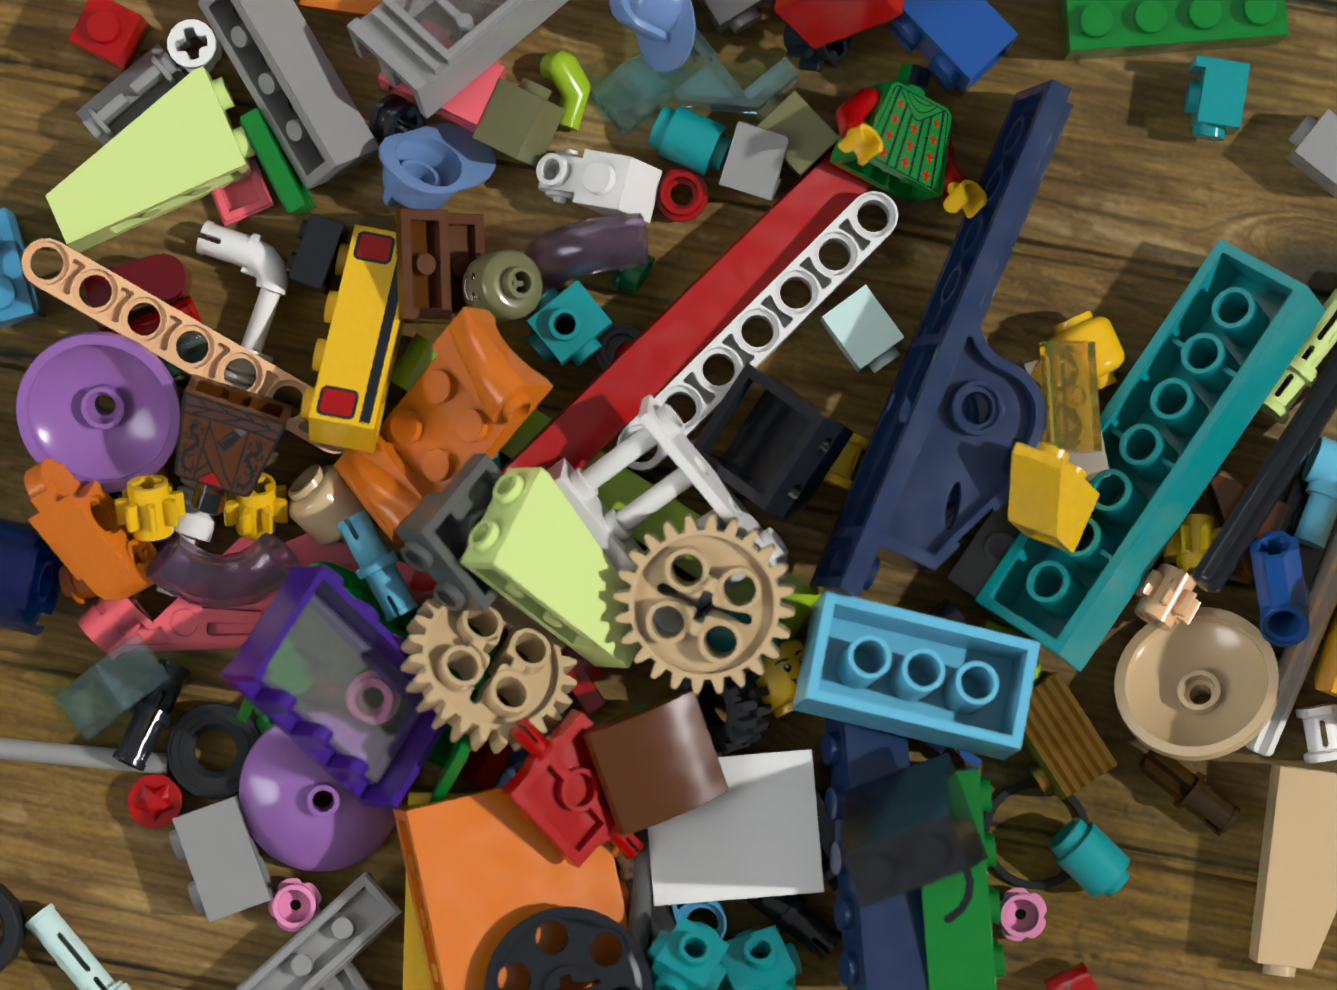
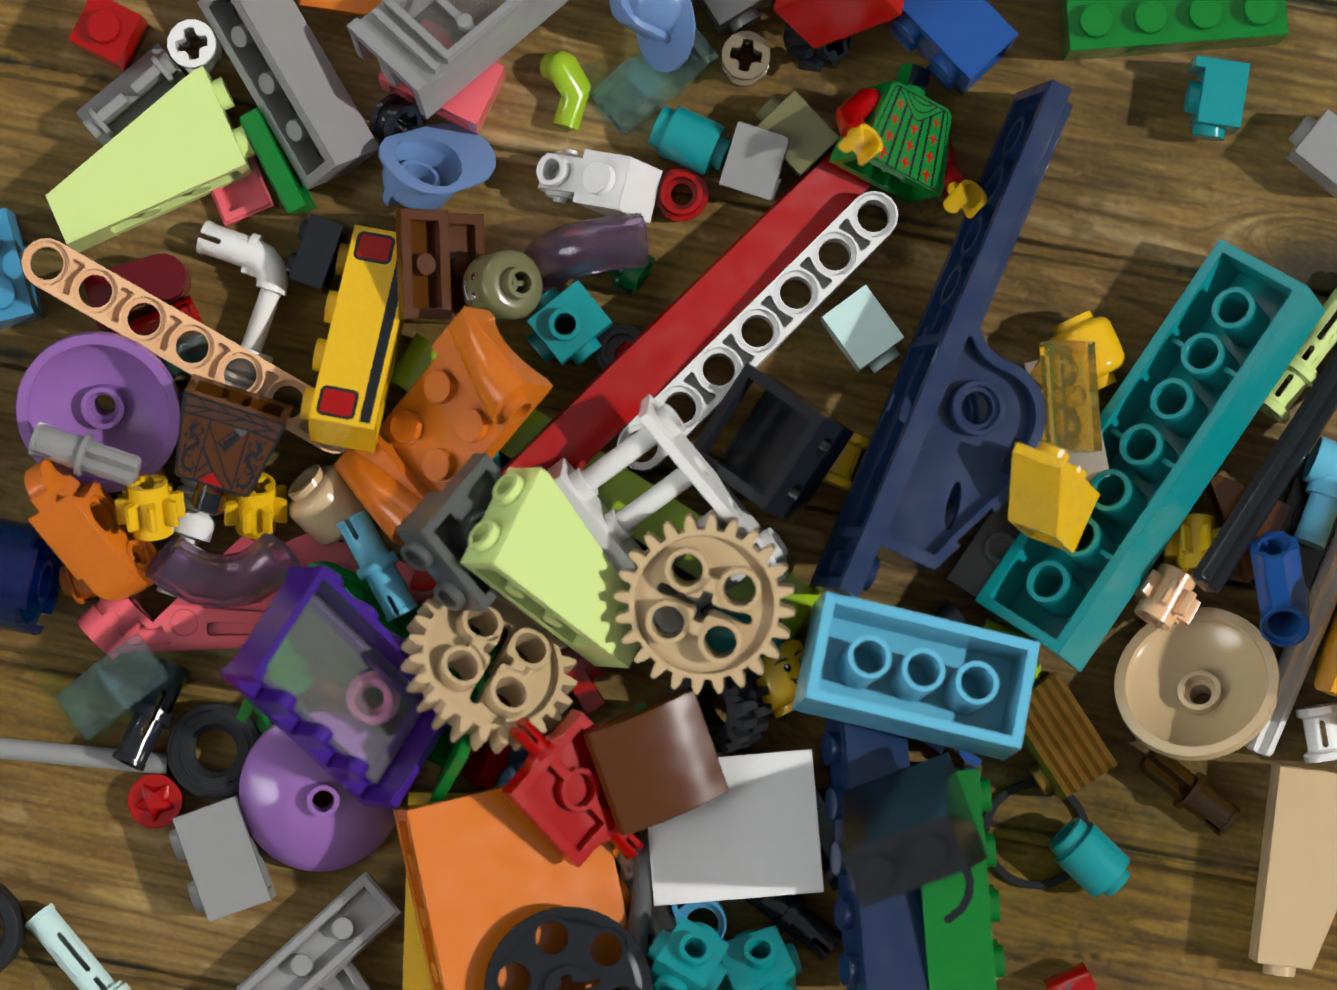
bright pink plate [268,878,322,932] -> none
olive brick [472,77,566,167] -> none
clear light blue slope [673,56,799,115] -> none
bright pink plate [995,887,1047,942] -> none
none -> light grey axle [28,421,141,486]
none -> dark tan bush [721,31,770,87]

